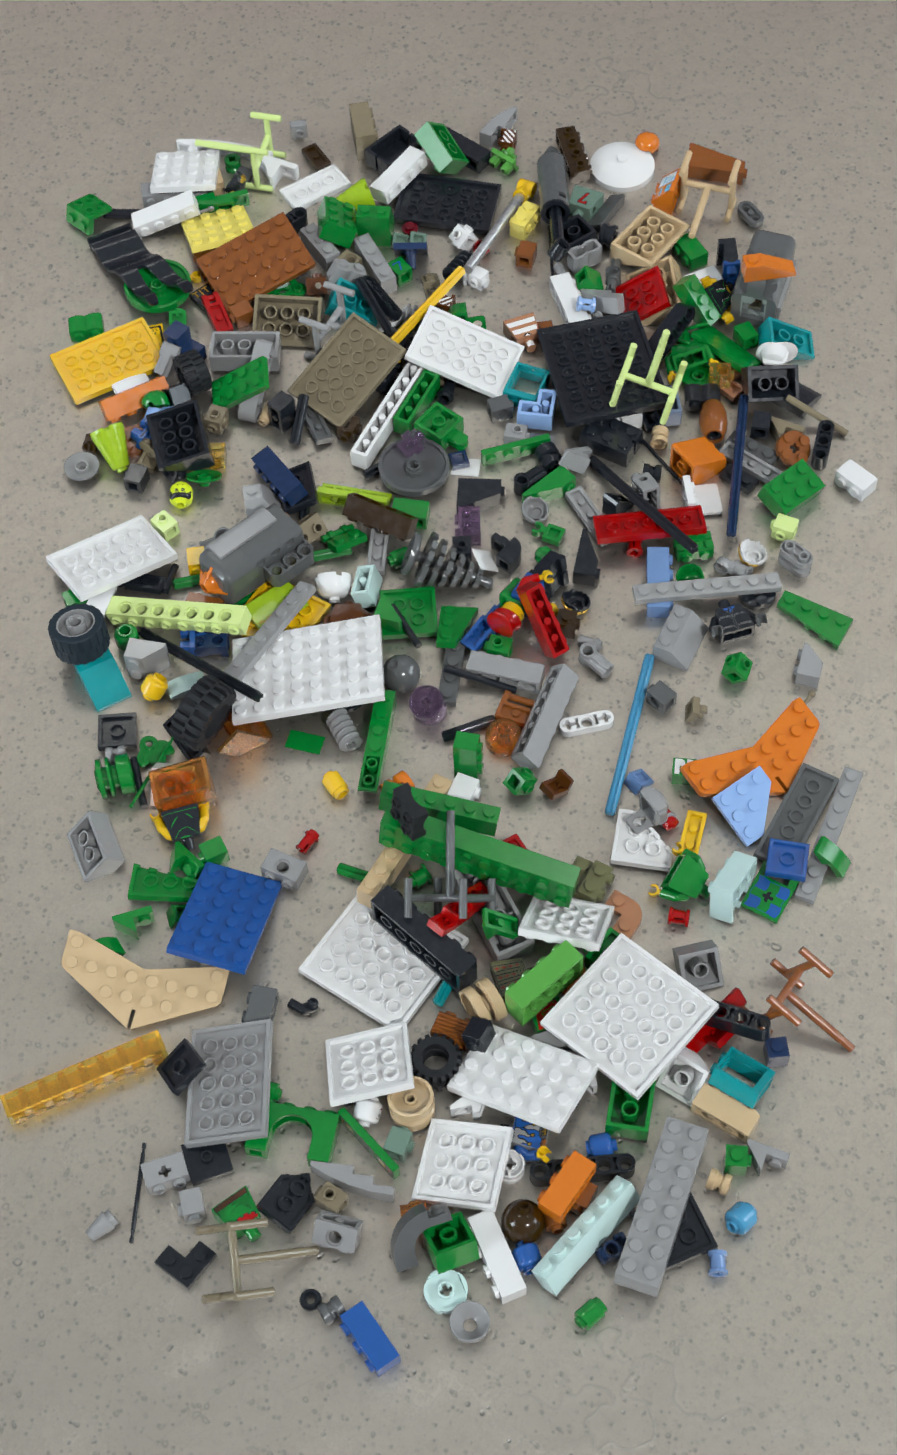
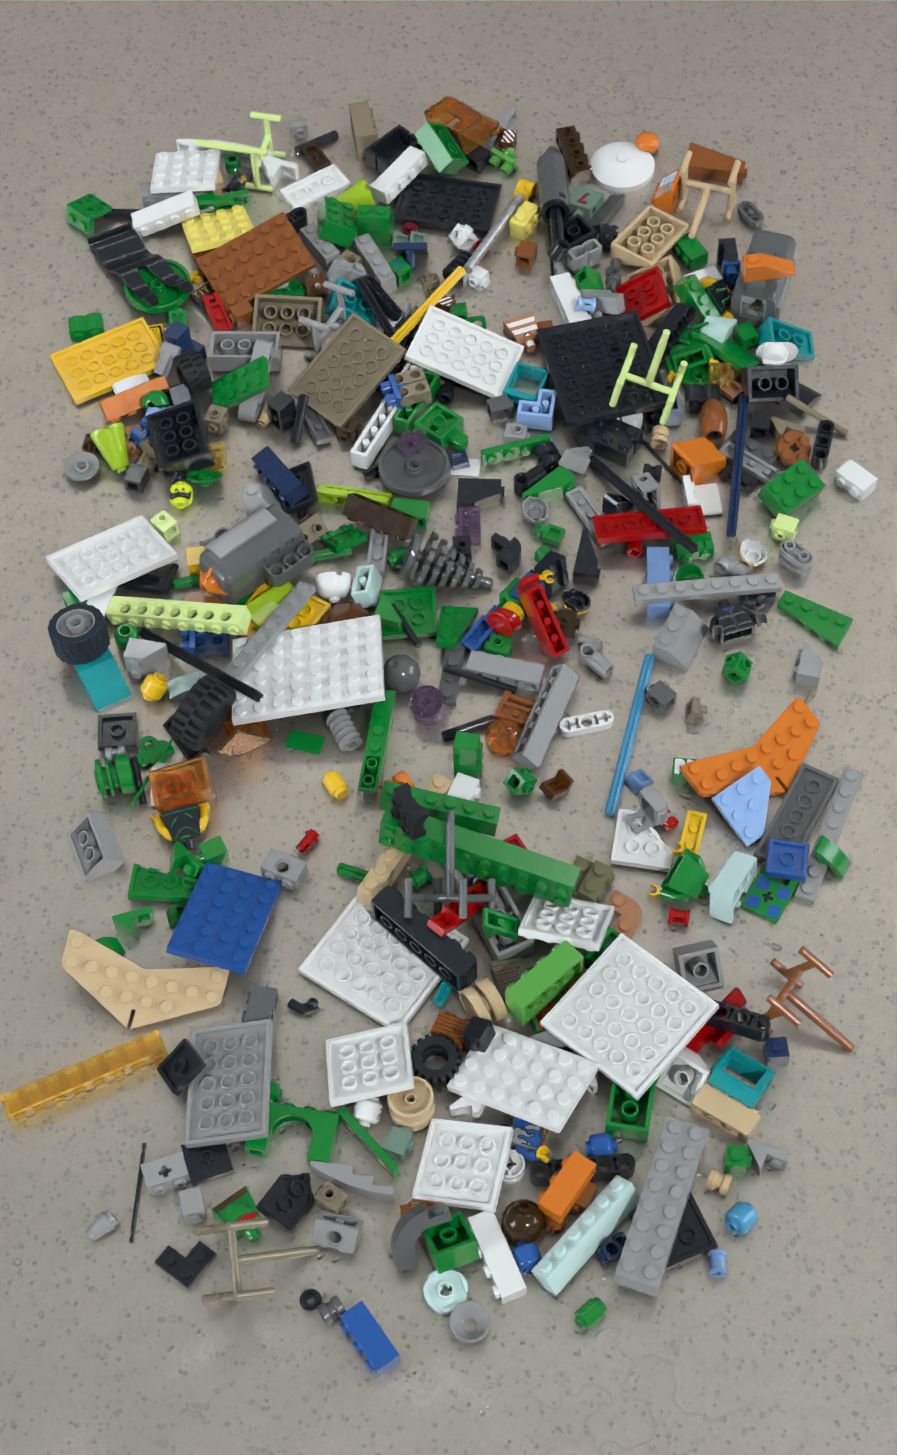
white sticker [471,549,499,572] -> none
none -> black axle [294,130,339,156]
none -> dark tan hips [380,366,432,410]
none -> clear orange windscreen [424,96,501,155]
none -> light aqua slope [700,316,737,343]

